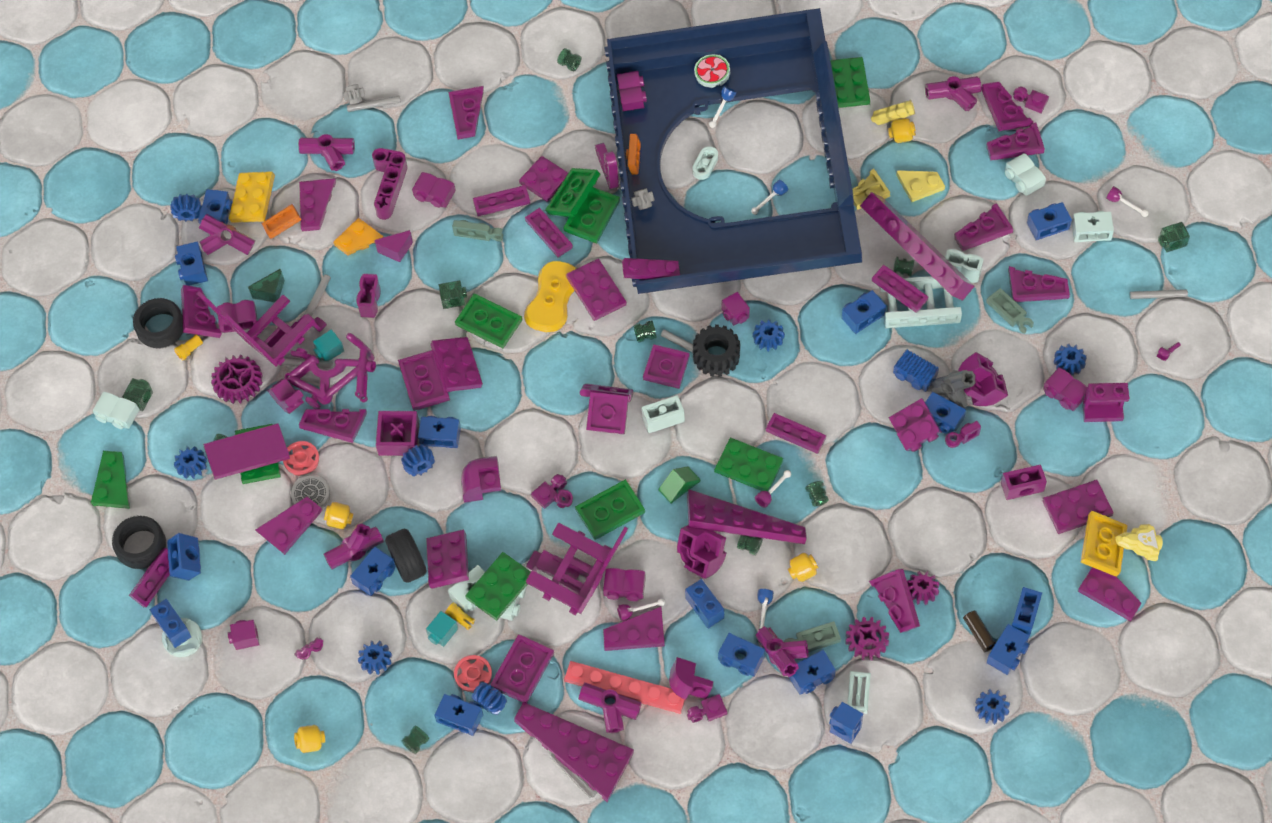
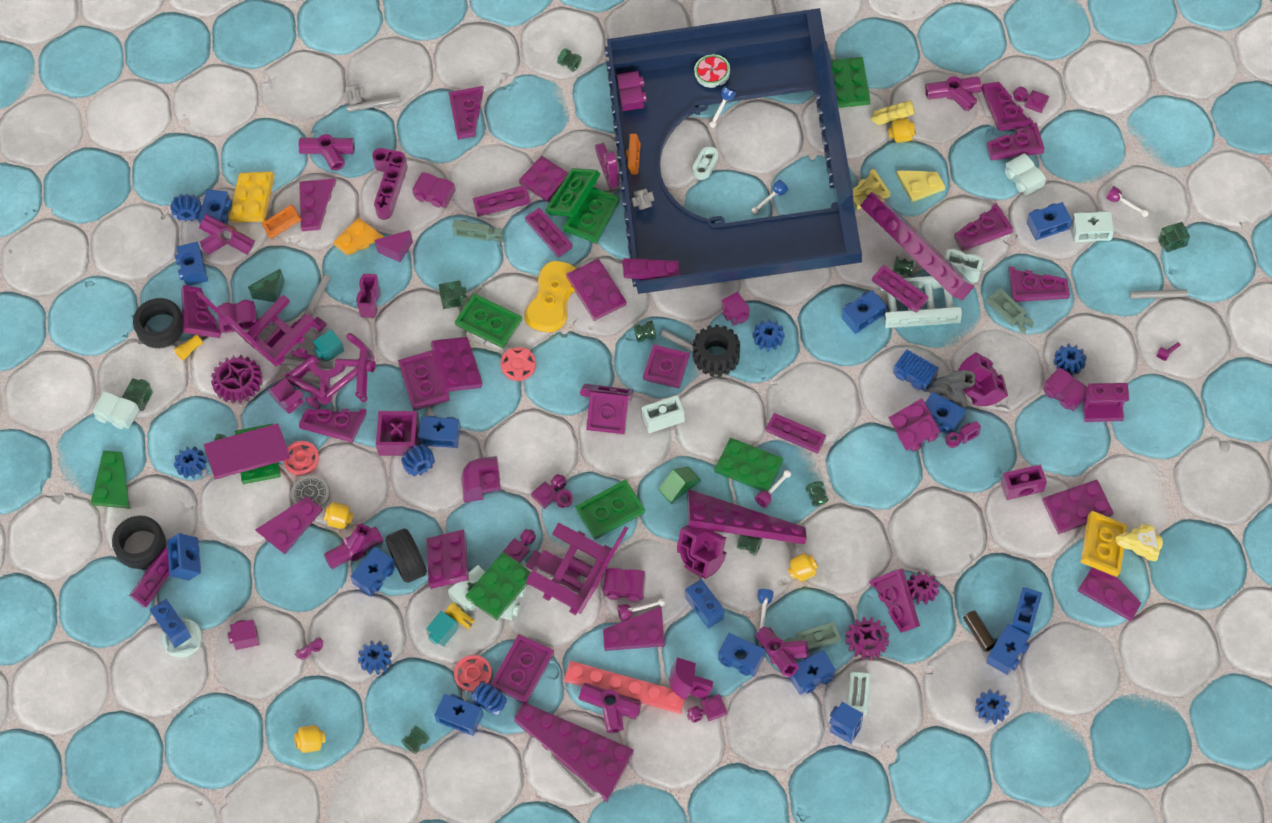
none -> coral wheel [501,347,536,381]
none -> magenta plate [503,529,536,563]

